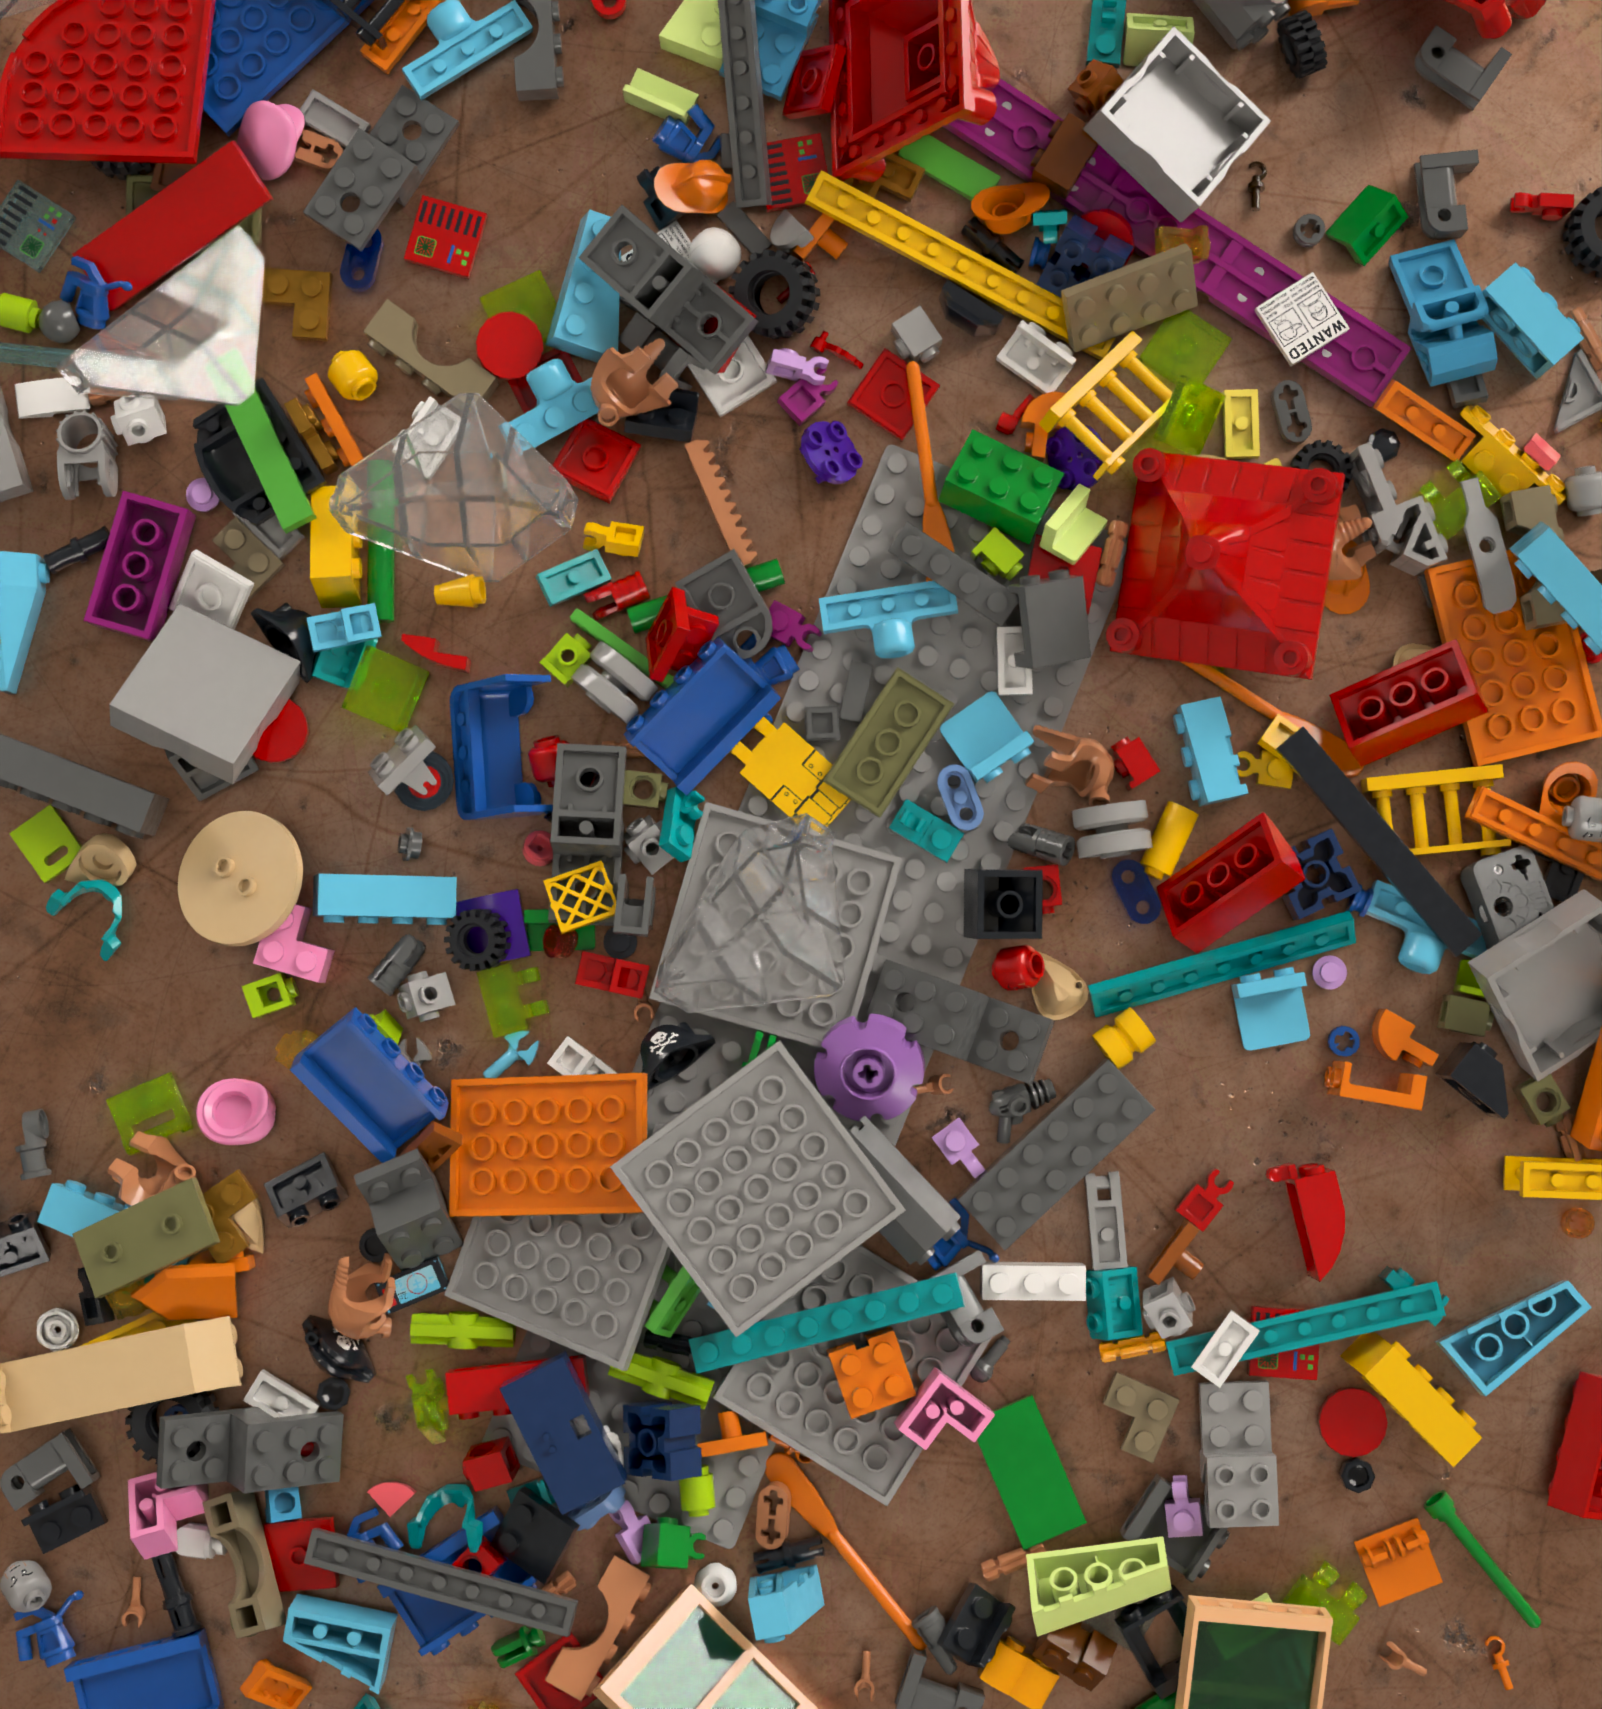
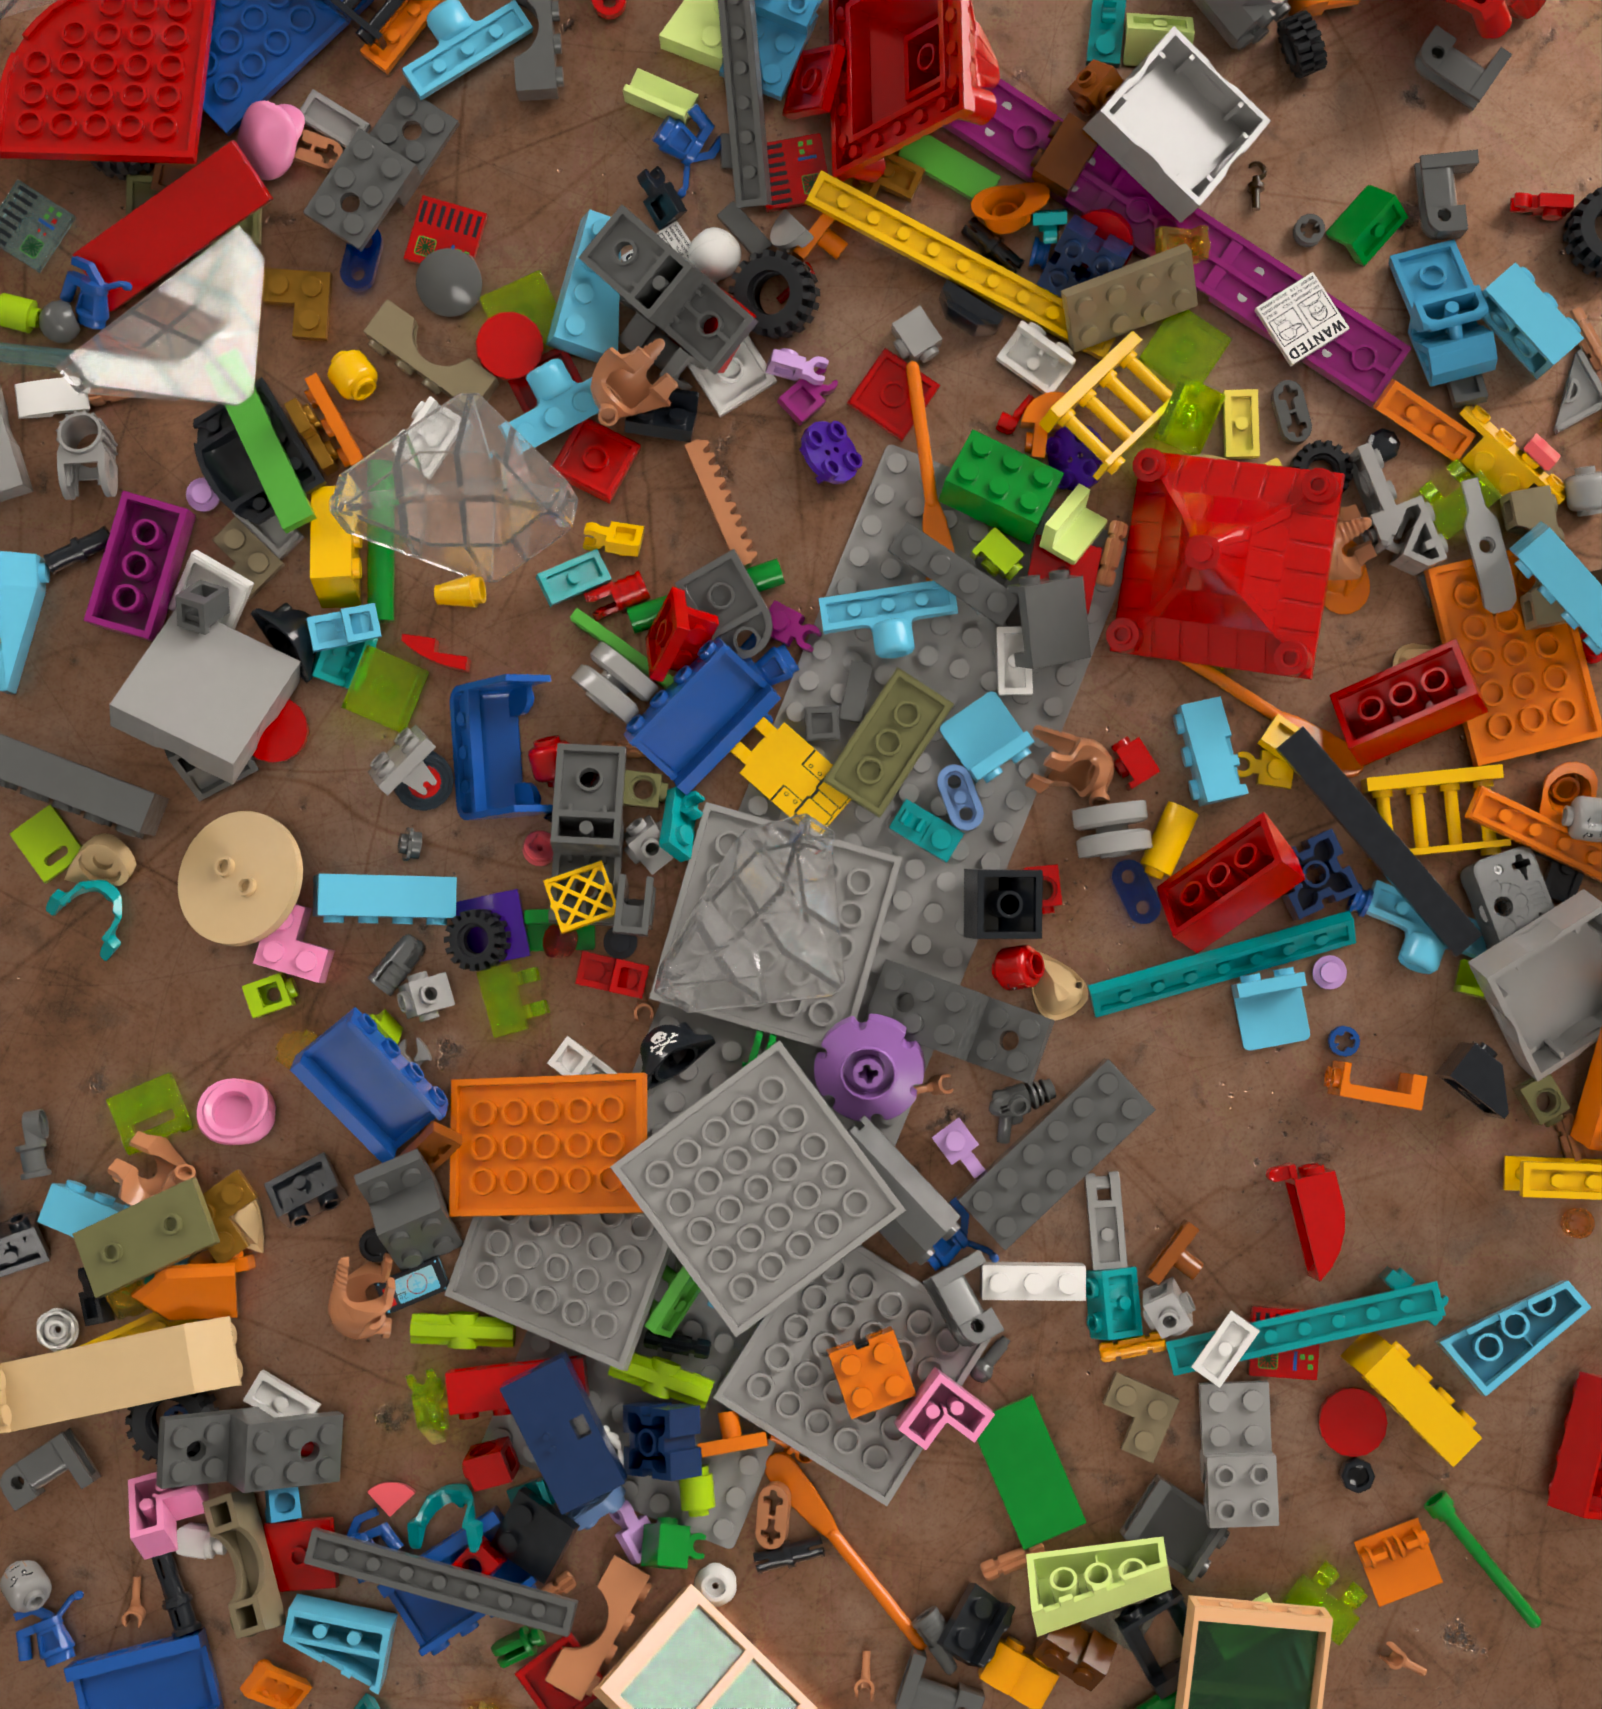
black bracket [21,1484,108,1554] -> none
white brick [111,389,167,446] -> none
black hat [302,1315,376,1383] -> none
black tile [316,1376,351,1411] -> none
medium azure bar [483,1031,539,1078] -> none
lime brick [539,633,592,688] -> none
orange piece [654,160,731,214] -> none
teal plate [689,1272,965,1374] -> none
medium azure wedge [748,1564,825,1643] -> none
red piece [810,331,864,370] -> none
dark grey hinge [1007,823,1075,866] -> none
yellow wheel [1091,1007,1156,1070] -> none
lavender plate [1165,1475,1204,1538] -> none
red plate [1175,1168,1234,1232] -> none
orange brick [1372,1009,1439,1069] -> none
olive brick [1437,995,1494,1037] -> none
orange hand [1485,1636,1514,1690] -> none
none -> dark grey brick [175,580,230,635]
none -> dark grey dish [416,248,482,317]

